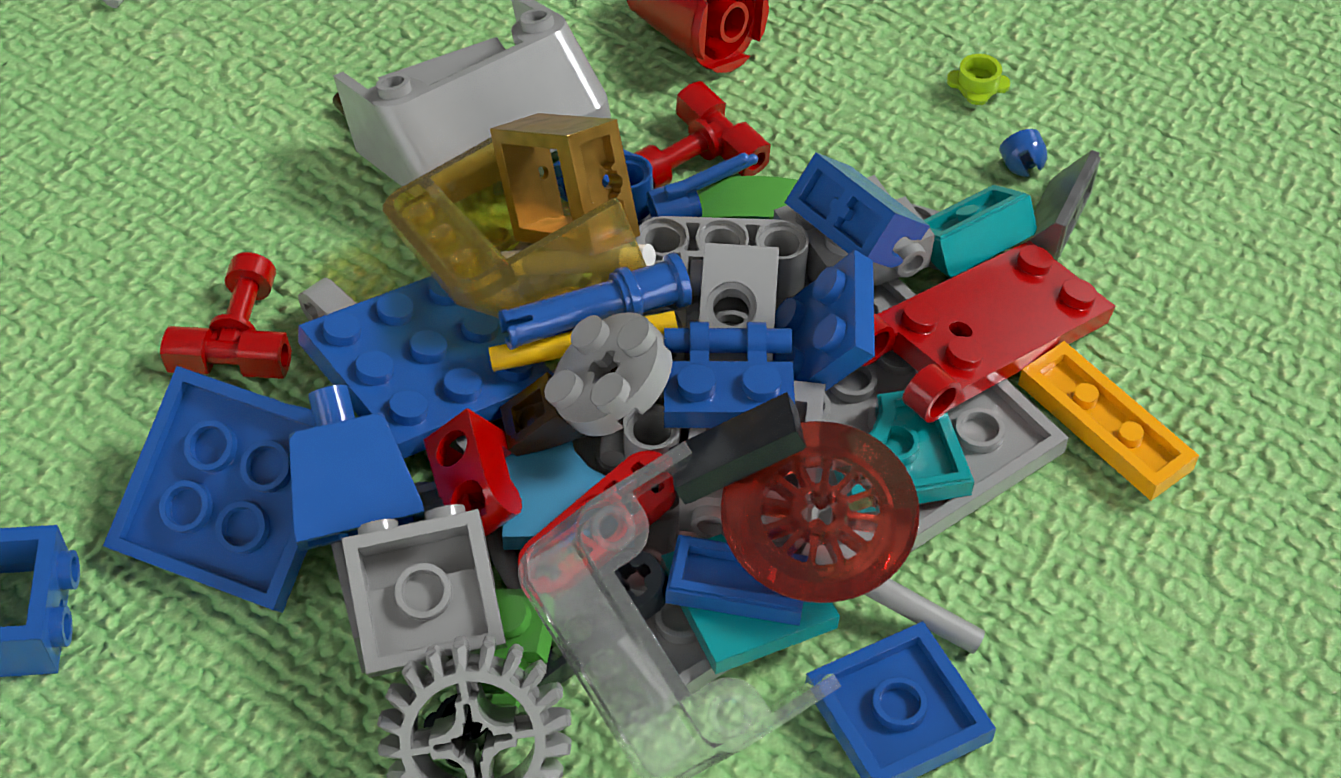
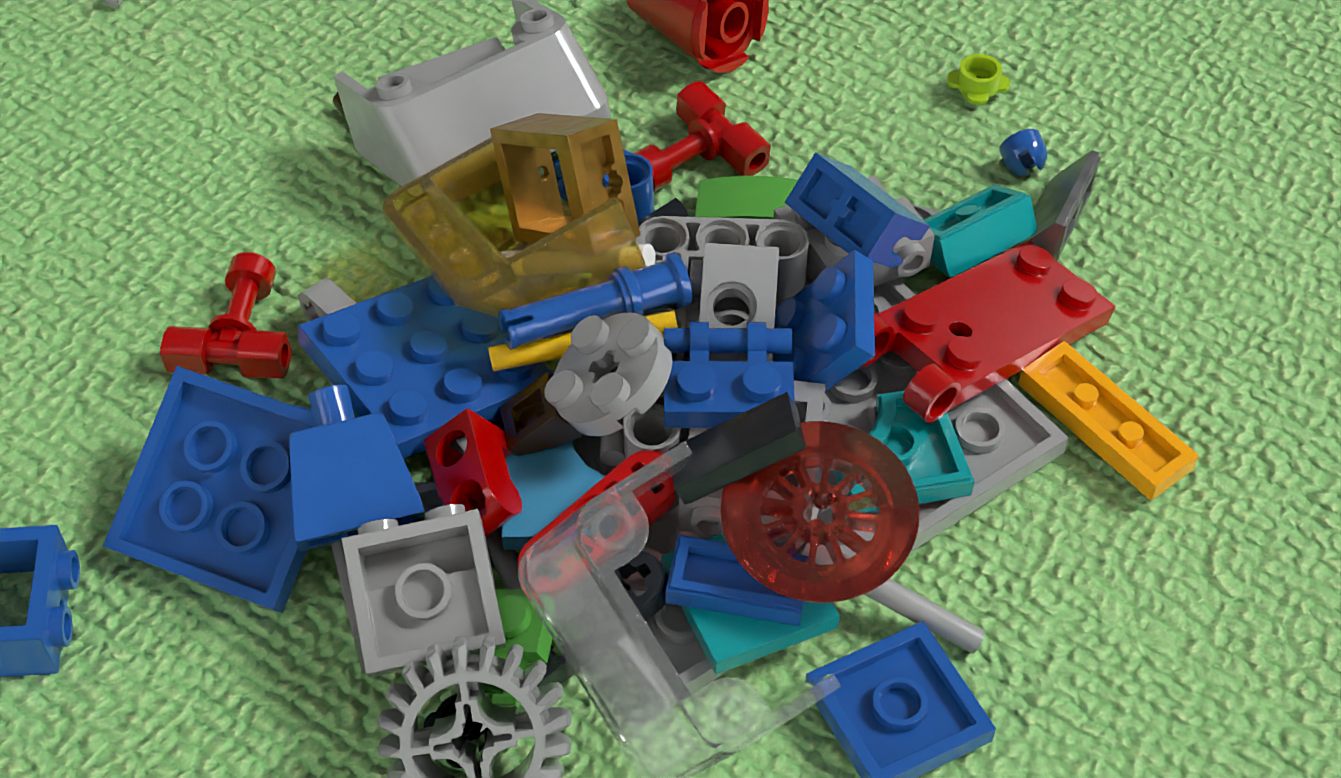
blue plant [646,153,758,218] -> none

